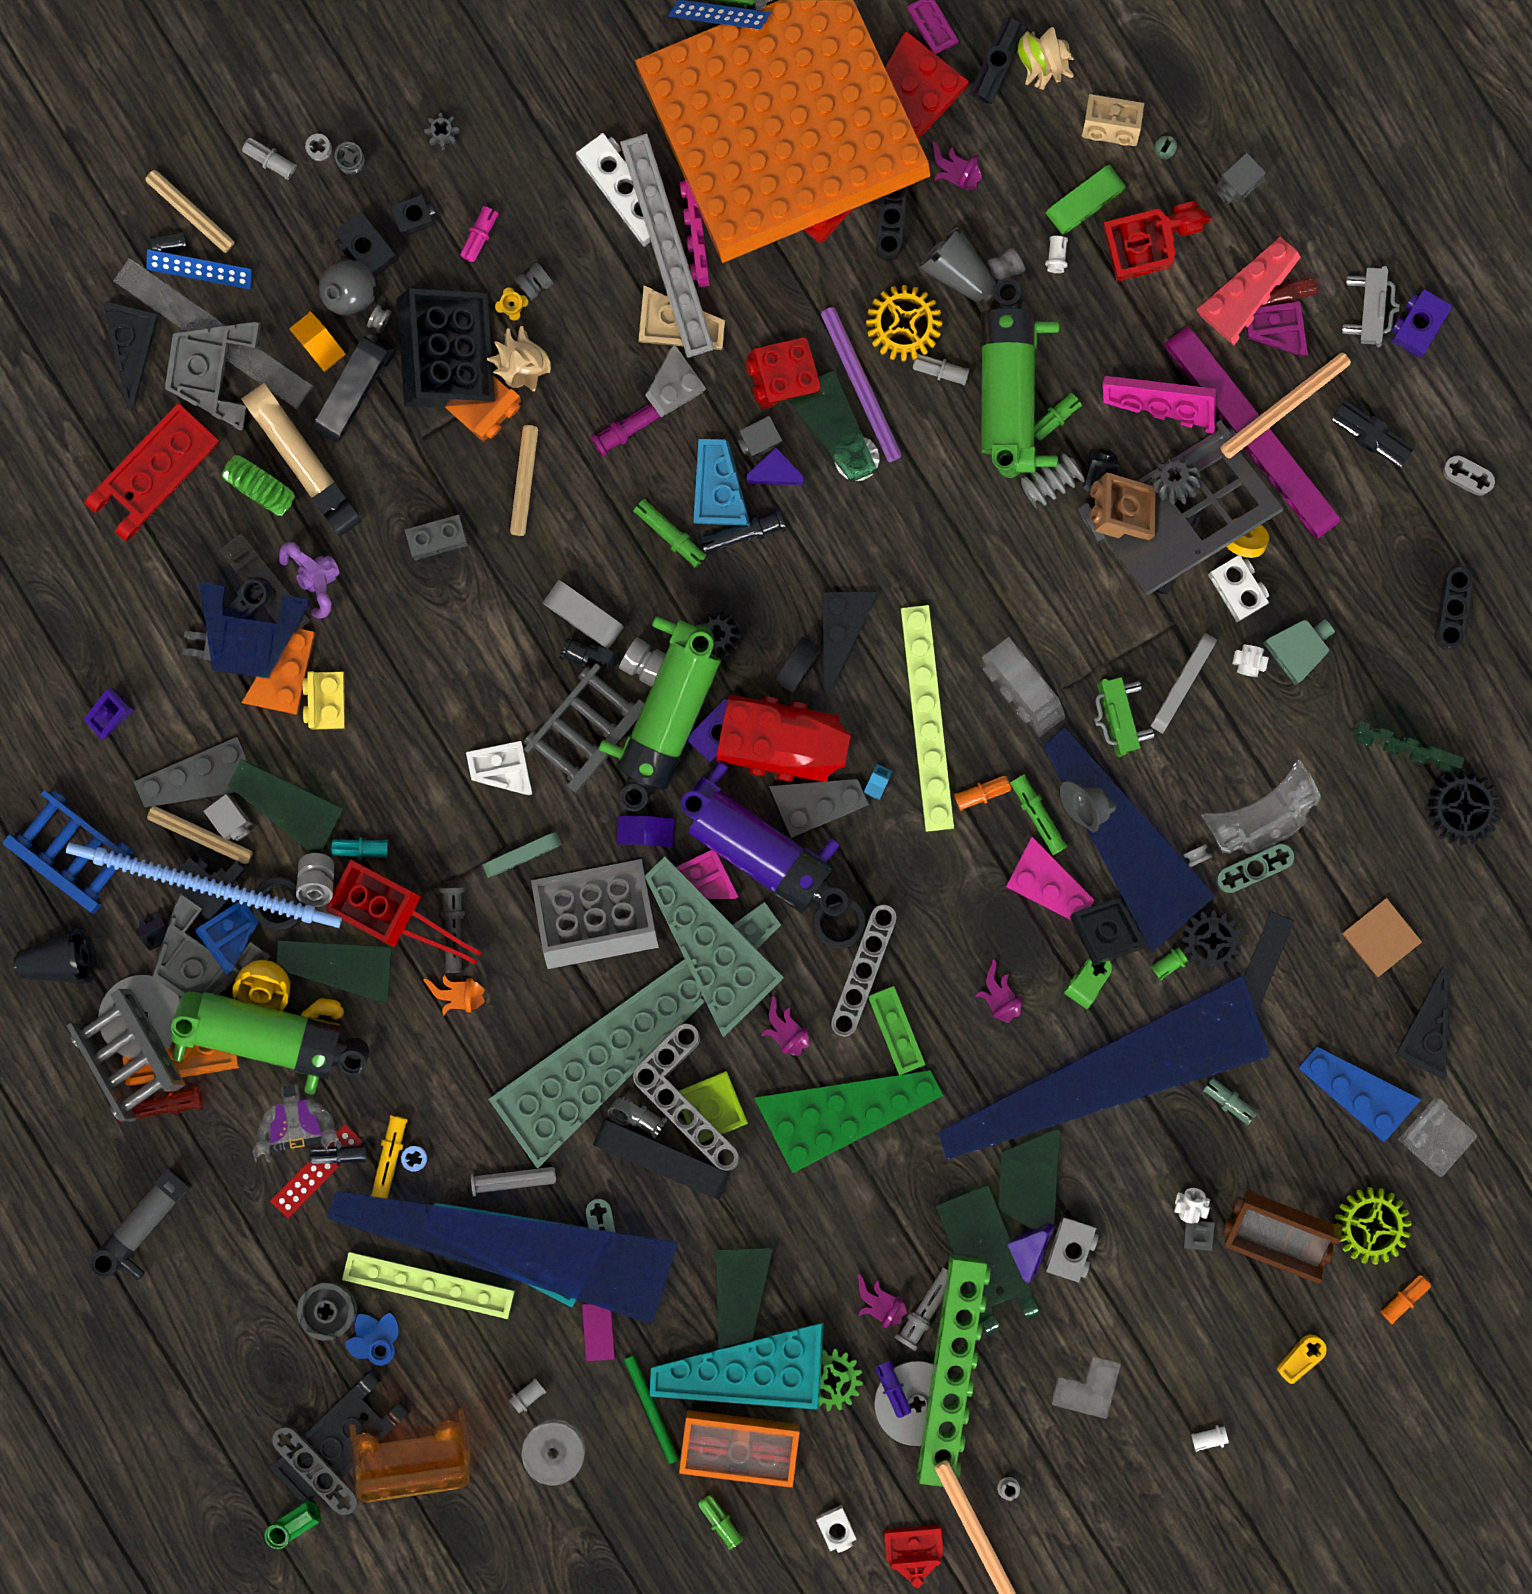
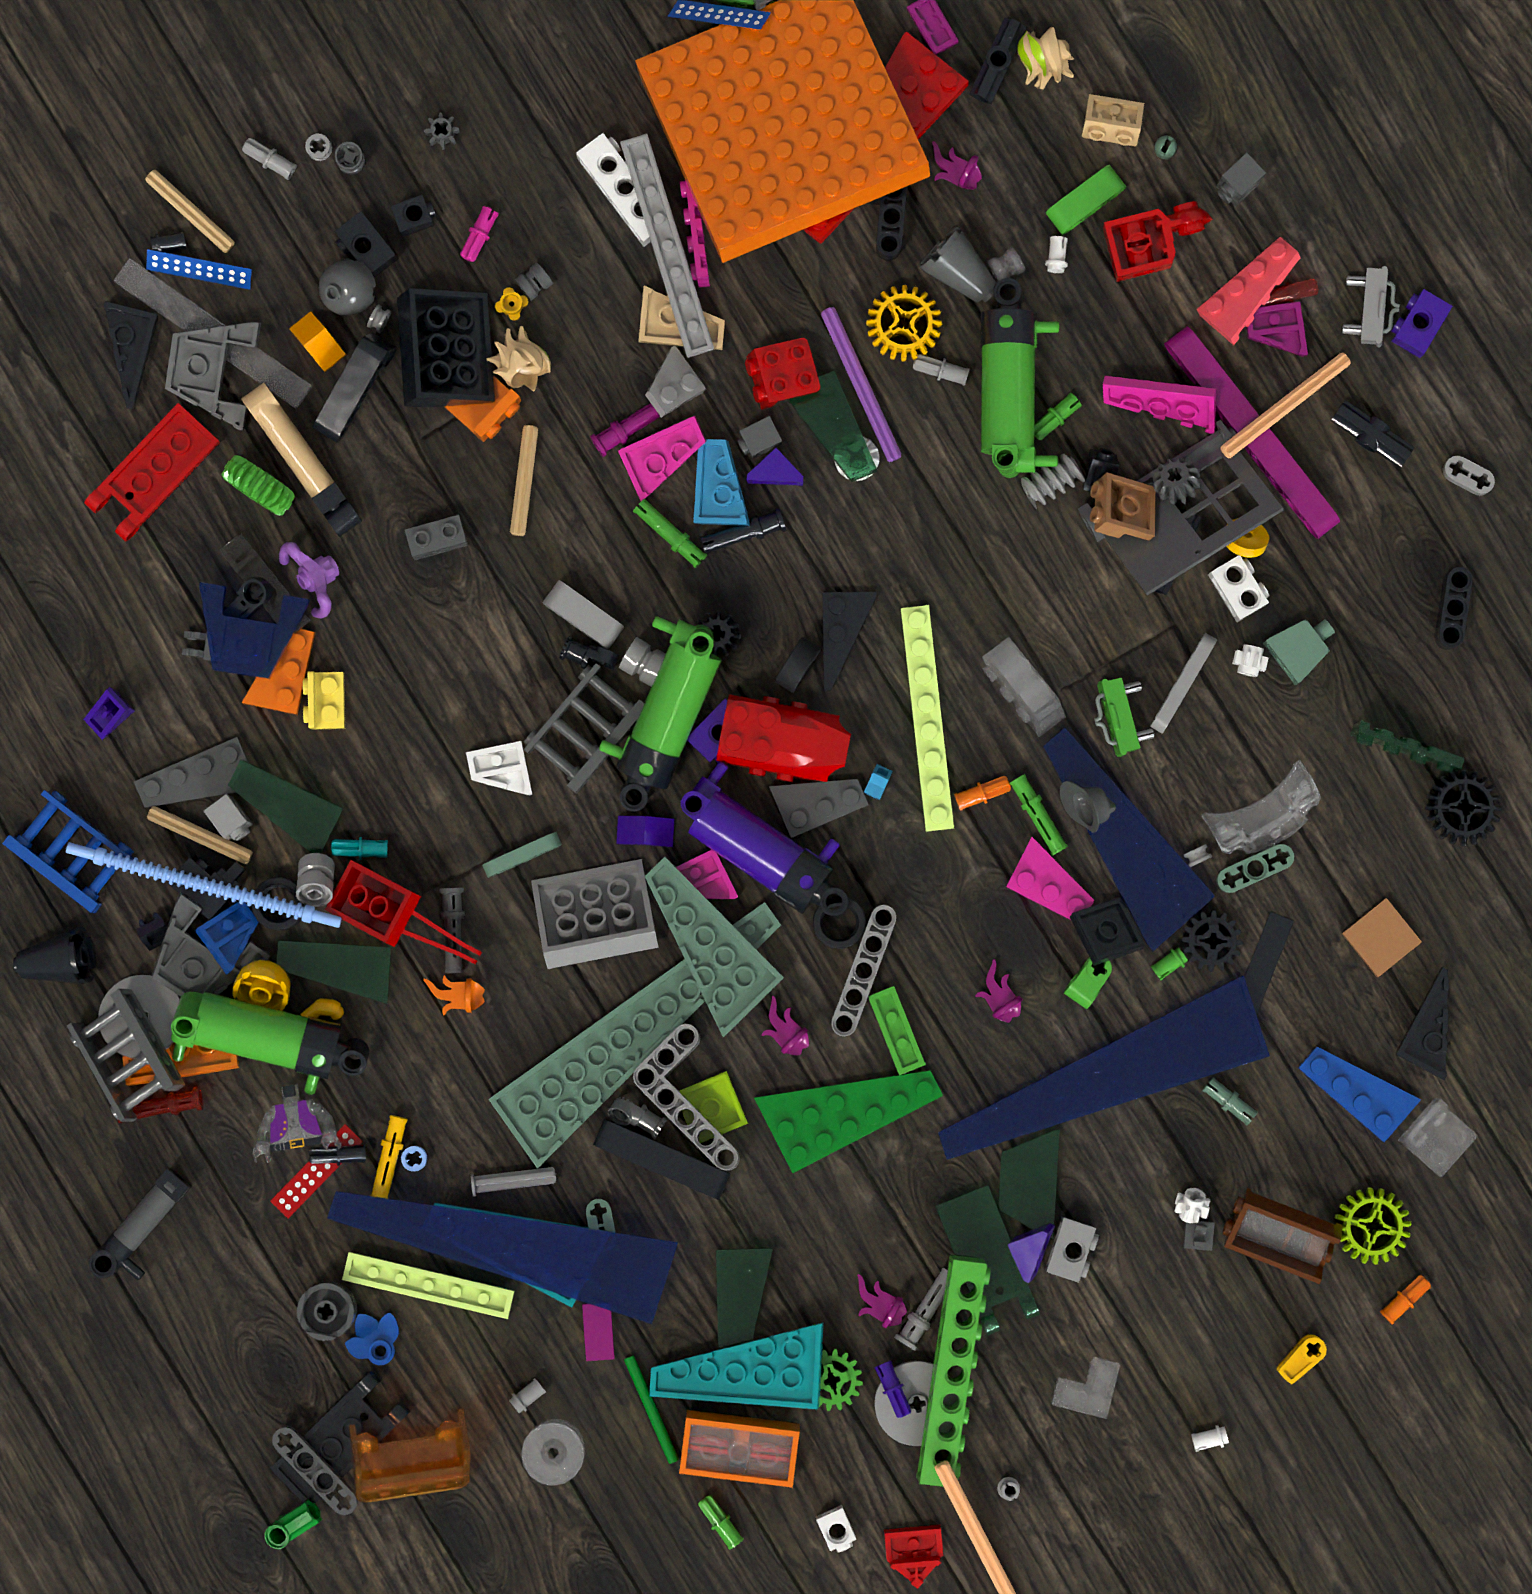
none -> dark pink wing [618,416,707,501]

